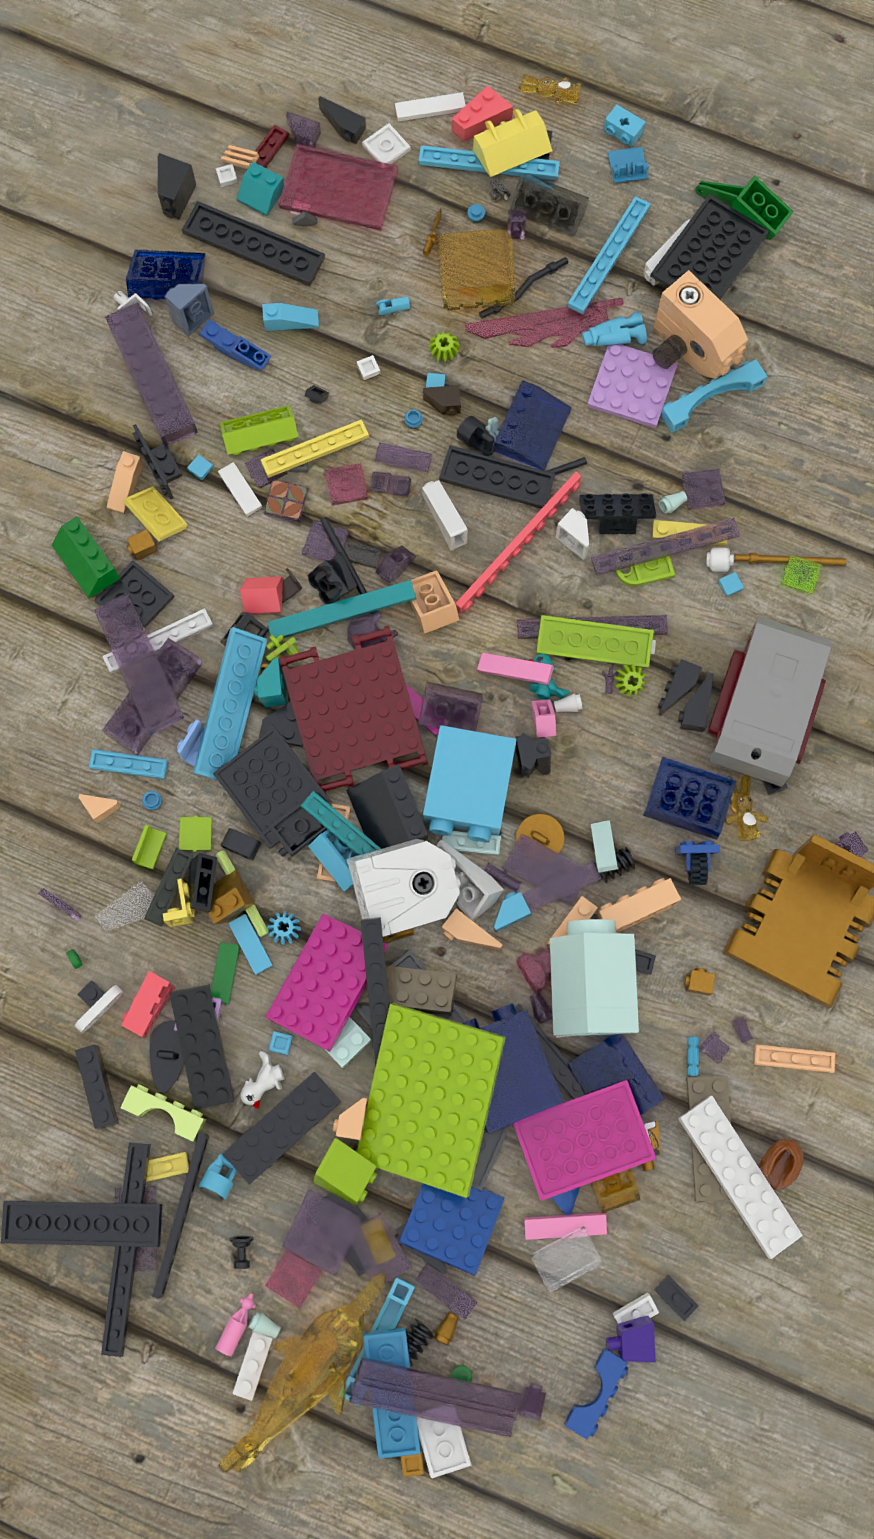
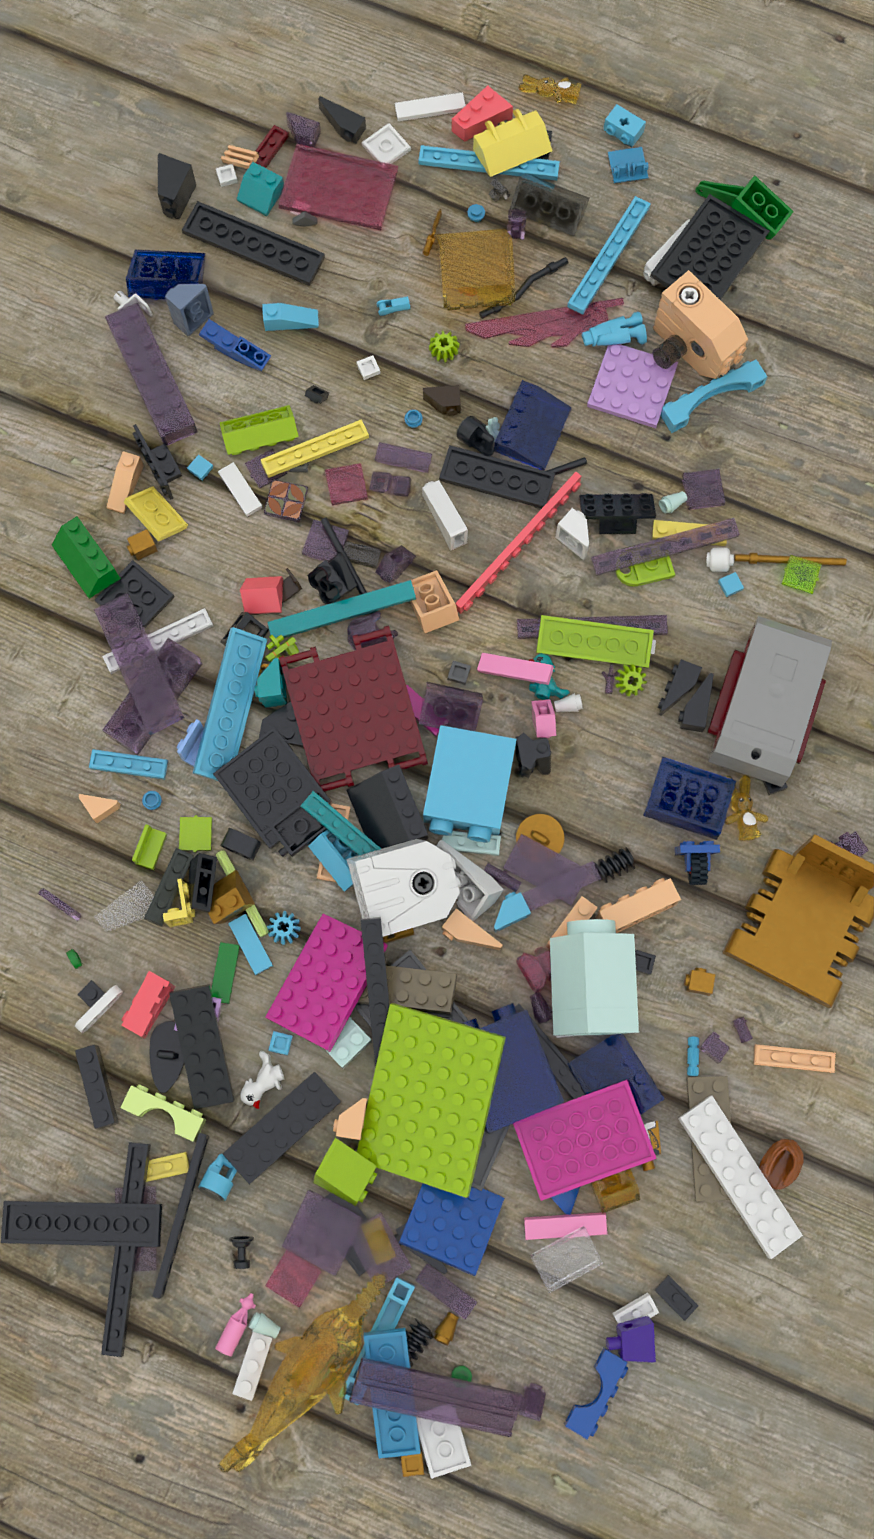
medium azure tile [426,373,446,388] -> none
light aqua tile [591,820,618,872] -> none
none -> dark grey tile [447,661,471,685]

